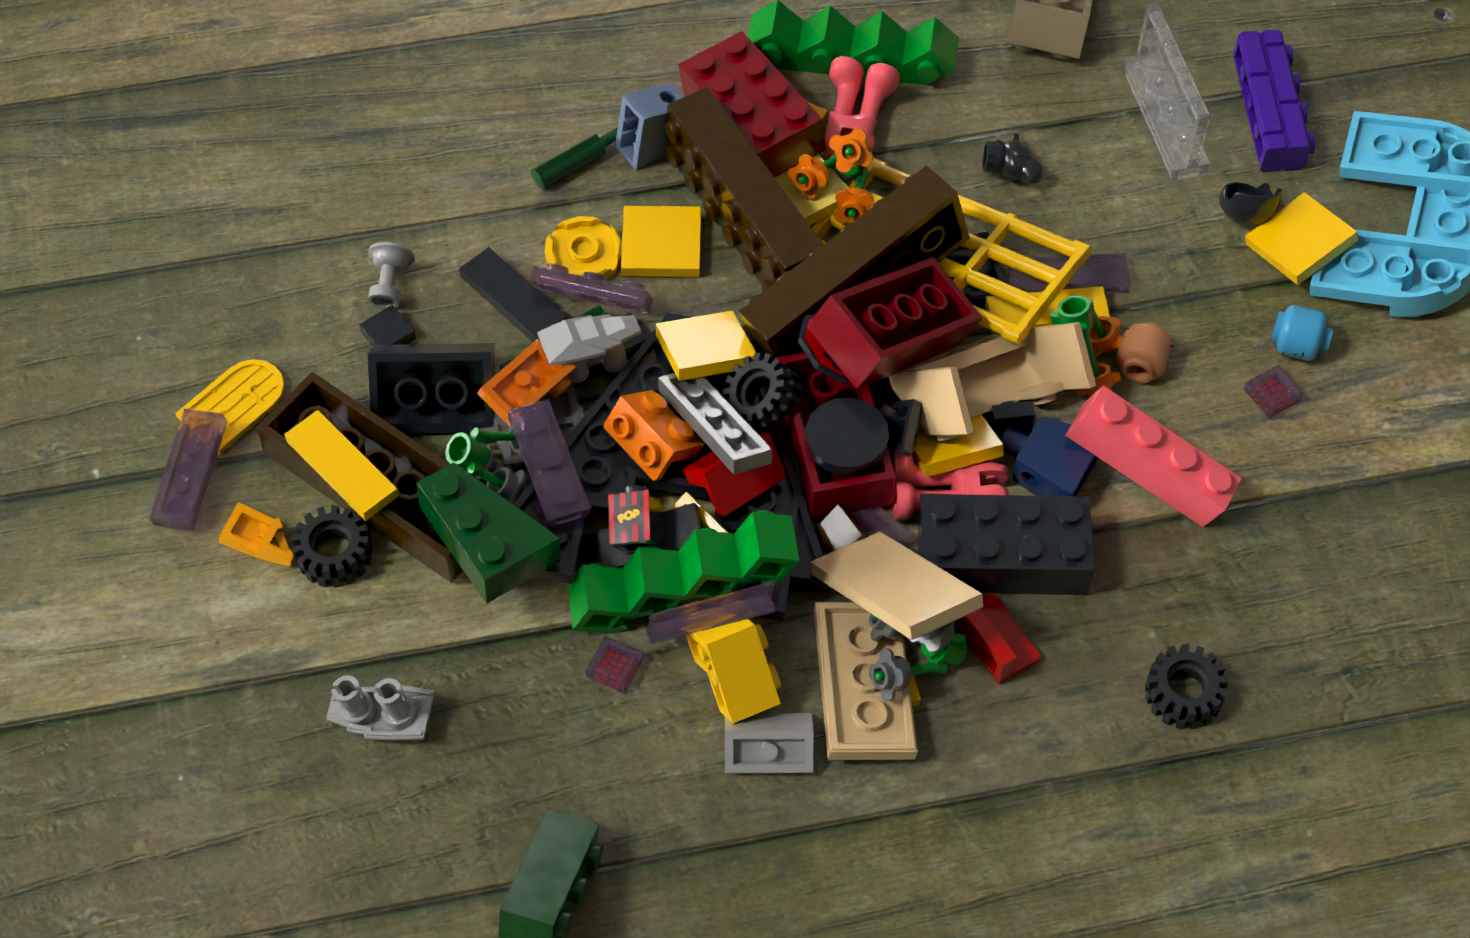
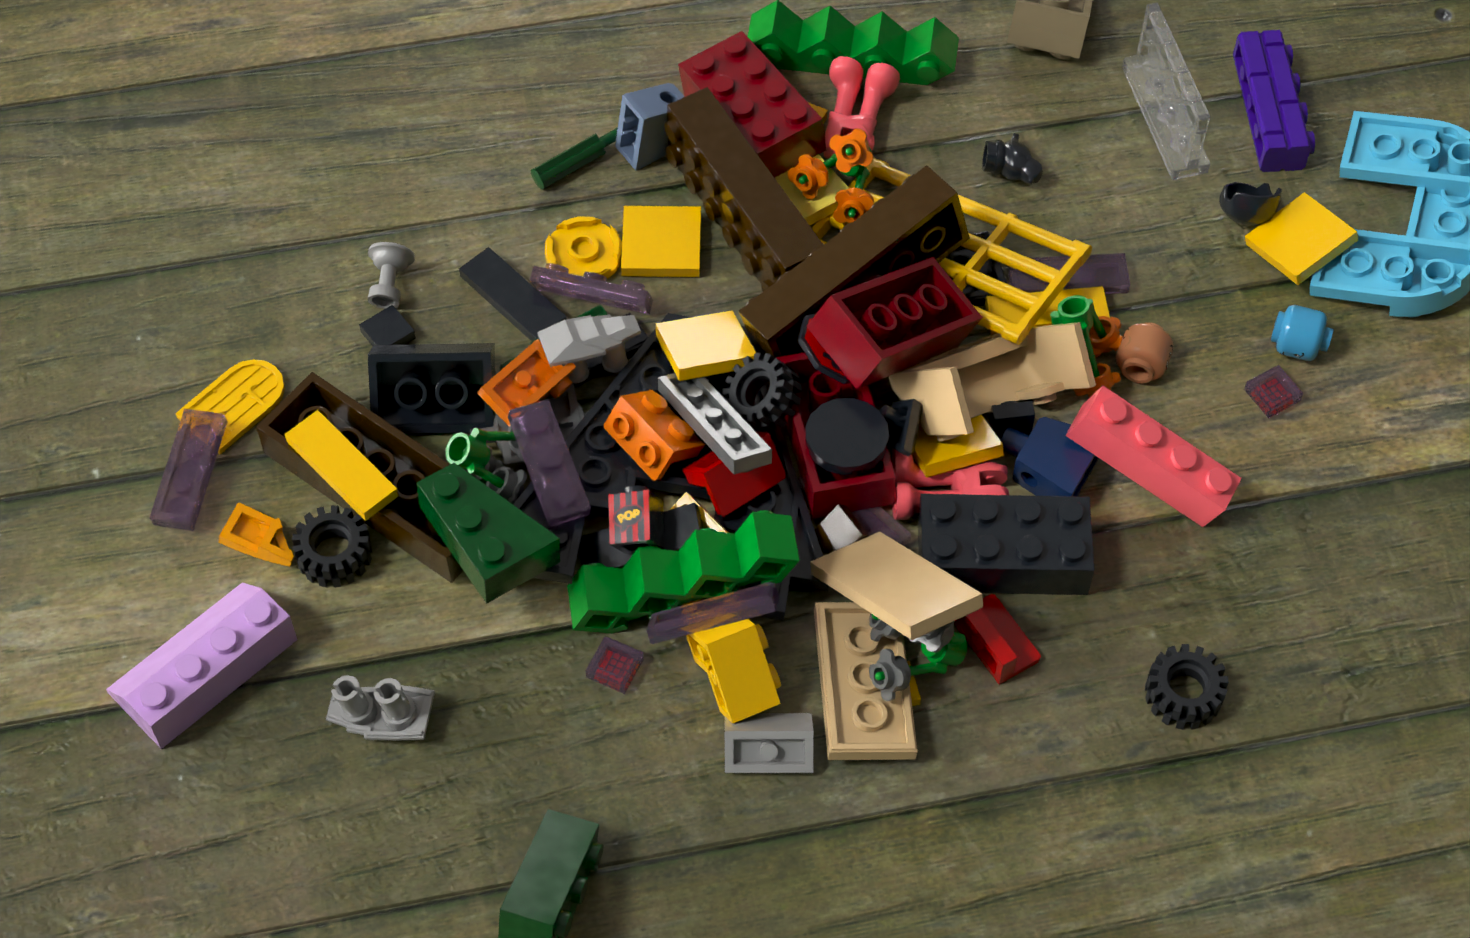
none -> lavender slope [106,582,297,749]

